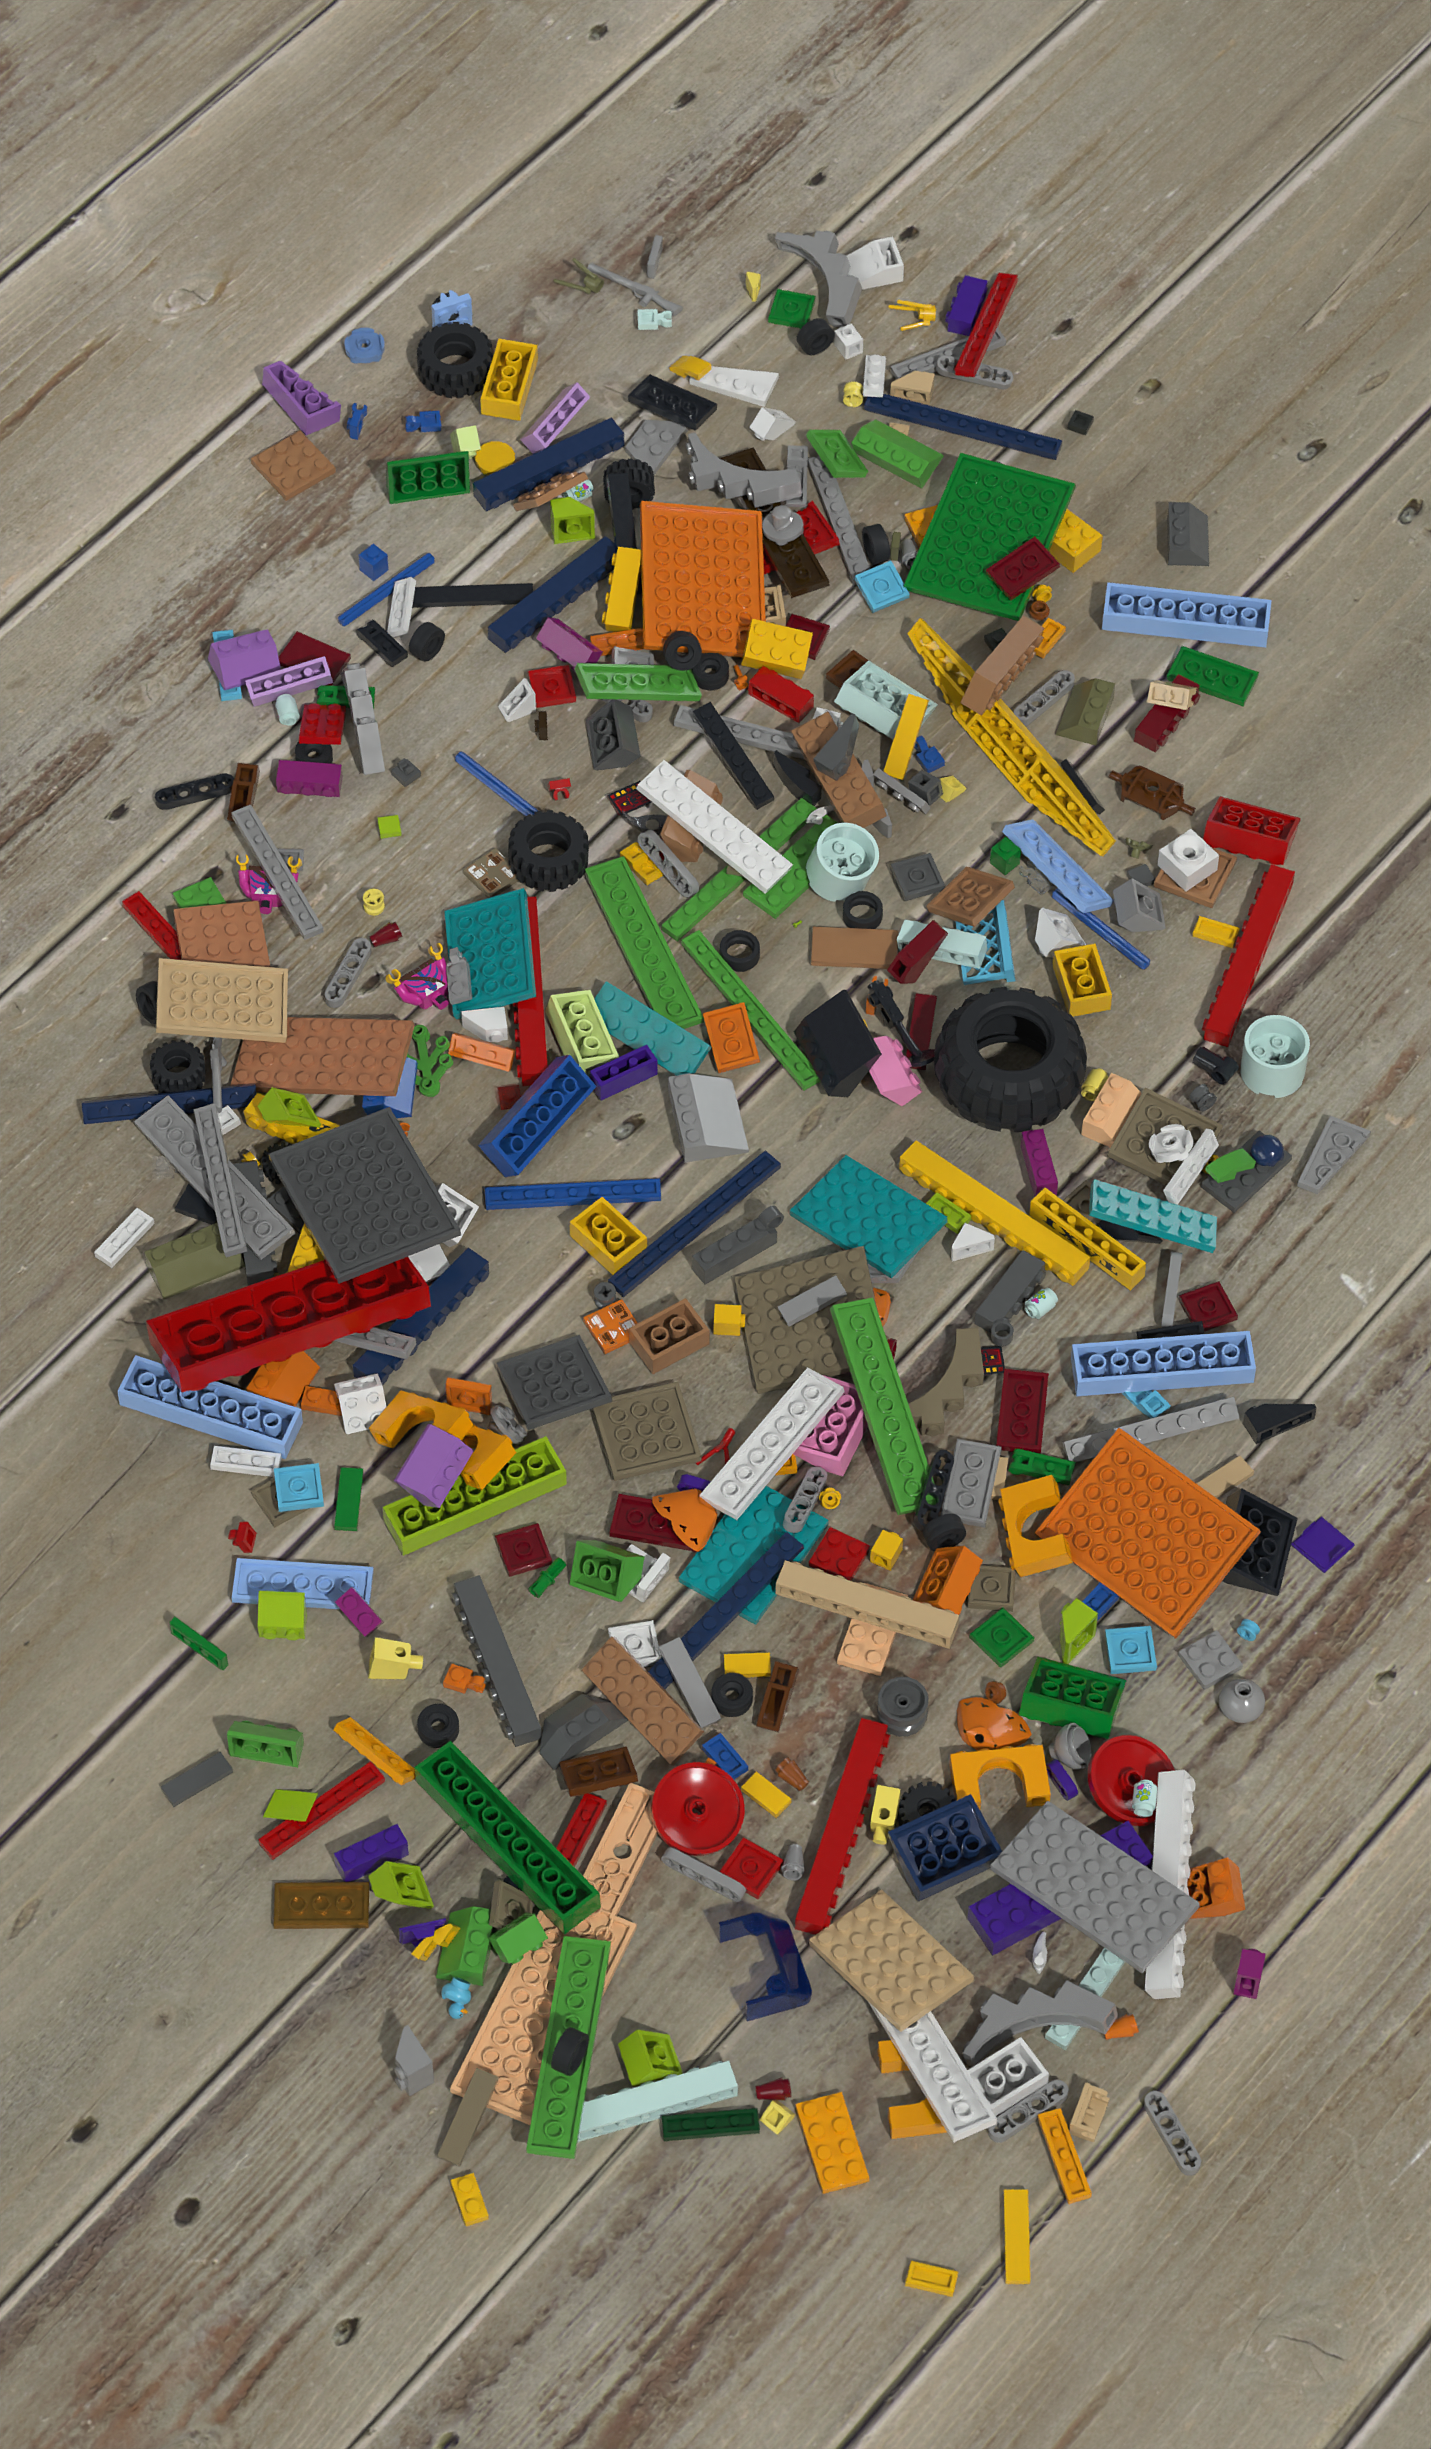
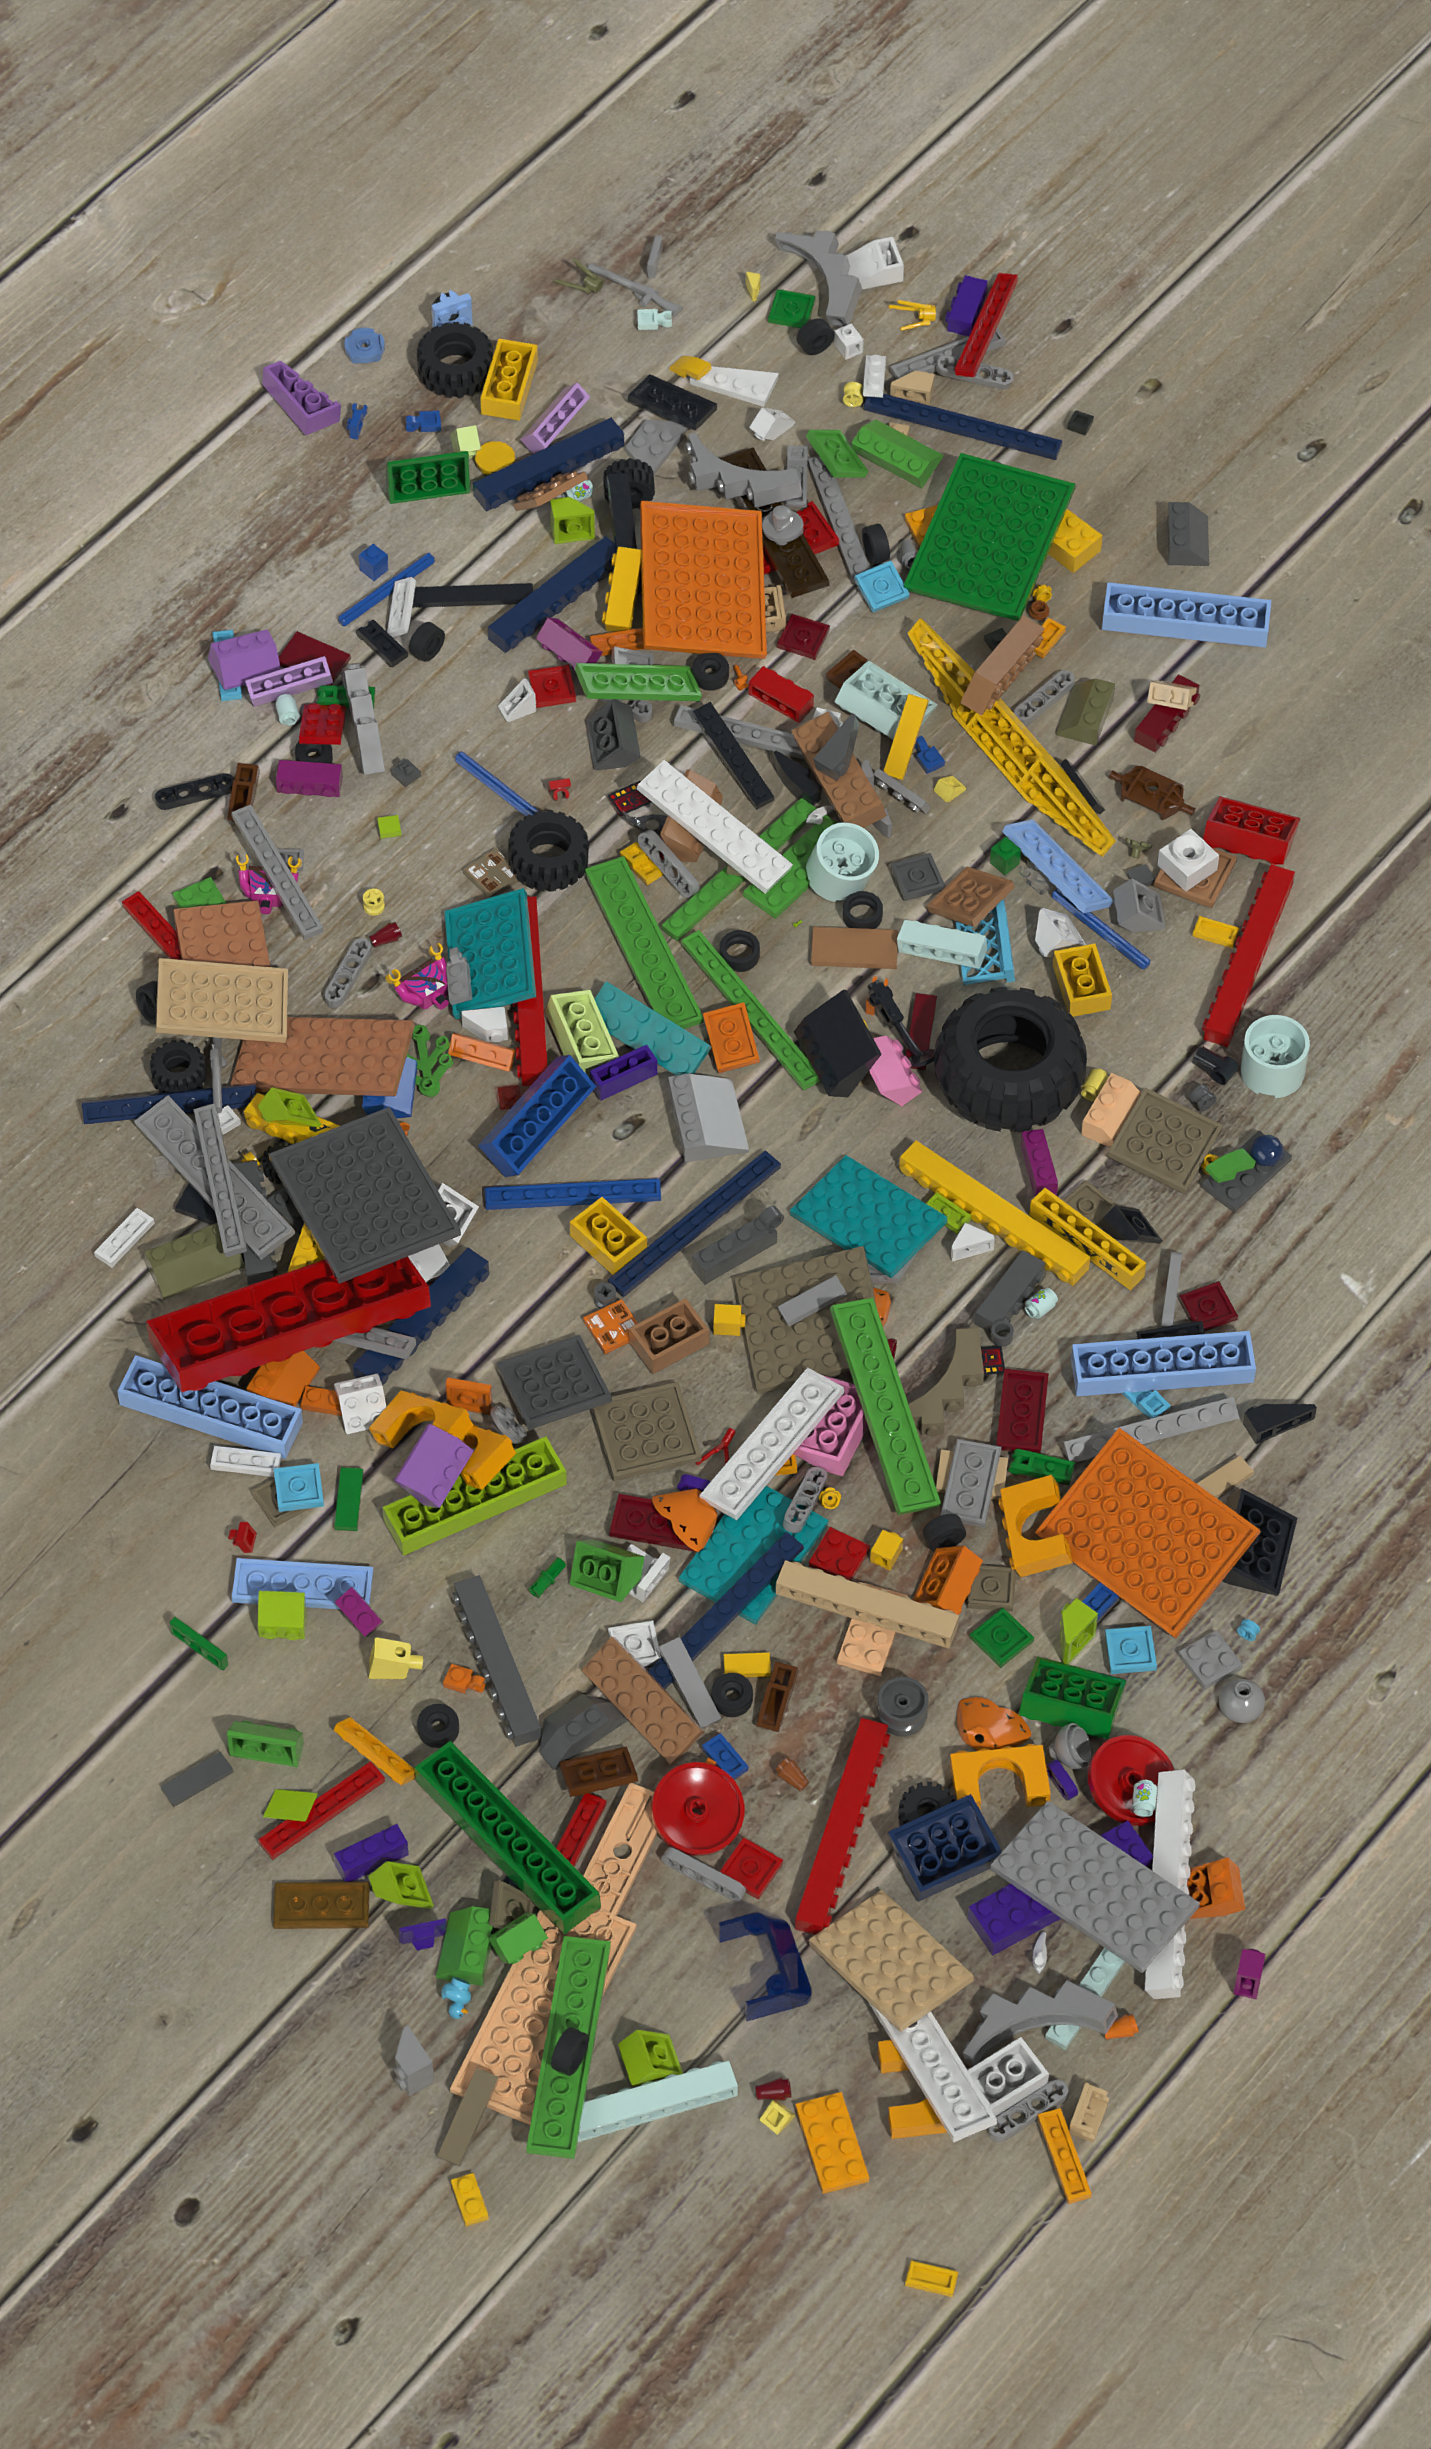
medium nougat plate [251,430,336,501] -> none
yellow slope [411,1923,461,1961] -> none
dark red tile [495,1523,552,1577] -> none
dark brown plate [535,711,548,741] -> none
dark green tile [662,2108,760,2141] -> none
black tyre [663,631,702,671] -> none
yellow brick [741,619,813,679] -> none
yellow tile [741,1771,792,1818] -> none
light grey cone [781,1844,805,1881] -> none
light yellow torso [871,1785,901,1845] -> none
dark red slope [887,920,948,984] -> none
olive tile [890,532,901,561] -> none
dark grey brick [908,770,943,806] -> none
black beam [914,1450,954,1531] -> none
dark orange plate [985,1681,1006,1704] -> none
dark red tile [986,536,1060,600] -> none
yellow tile [1004,2189,1030,2284] -> none
teal plate [1089,1179,1217,1253] -> none
light grey beam [1144,2091,1201,2176] -> none
white plate [1149,1124,1193,1163] -> none
white tile [1163,1129,1219,1205] -> none
green tile [1166,646,1259,707] -> none
dark purple piece [1291,1516,1355,1573] -> none
light grey wing [1297,1116,1371,1194] -> none

